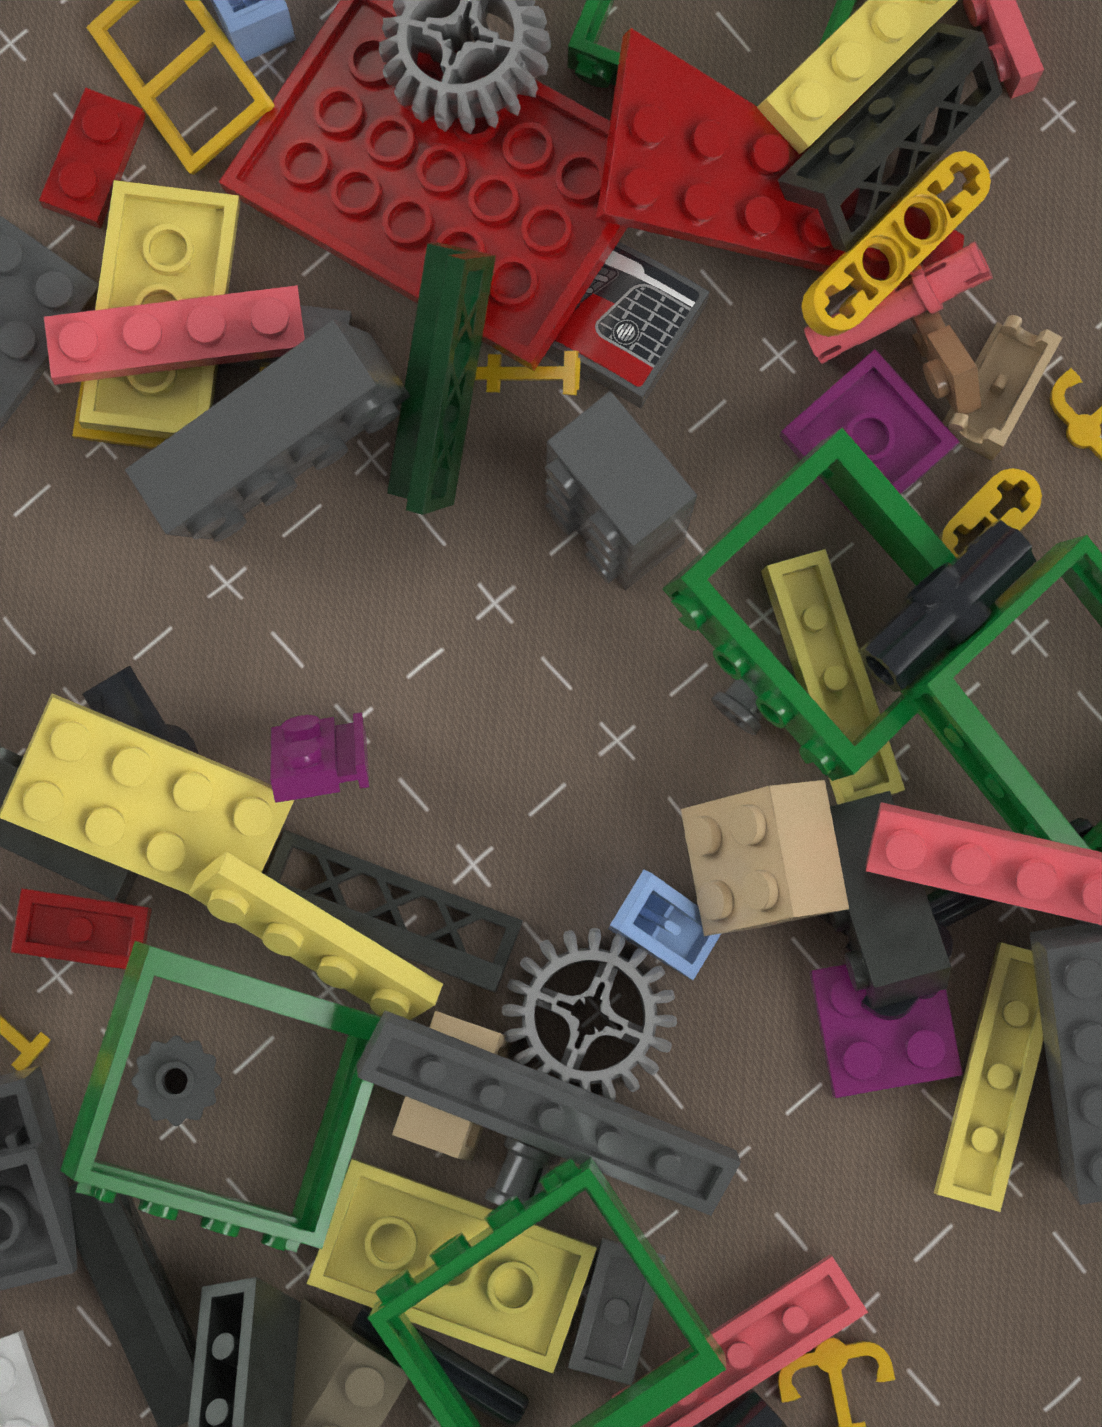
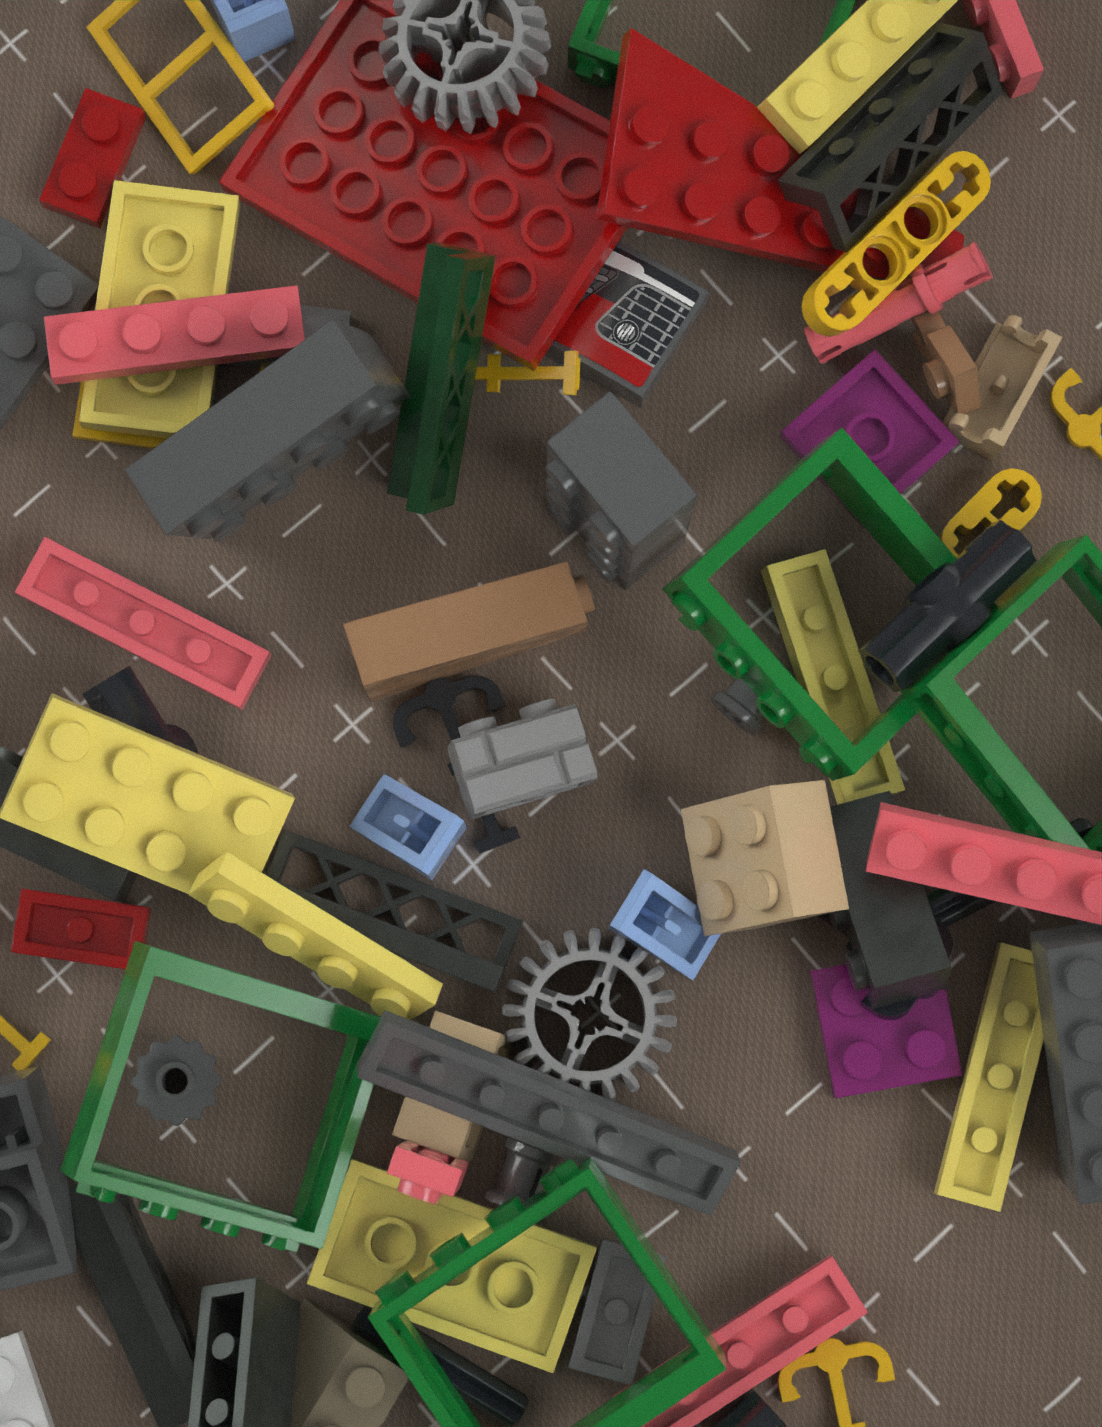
magenta plate [270,712,369,803] -> none
none -> coral plate [15,537,272,711]
none -> medium nougat slope [343,561,595,702]
none -> light blue slope [349,774,467,881]
none -> coral plate [387,1140,470,1204]
none -> black piece [393,675,520,854]
none -> light grey brick [447,699,598,820]

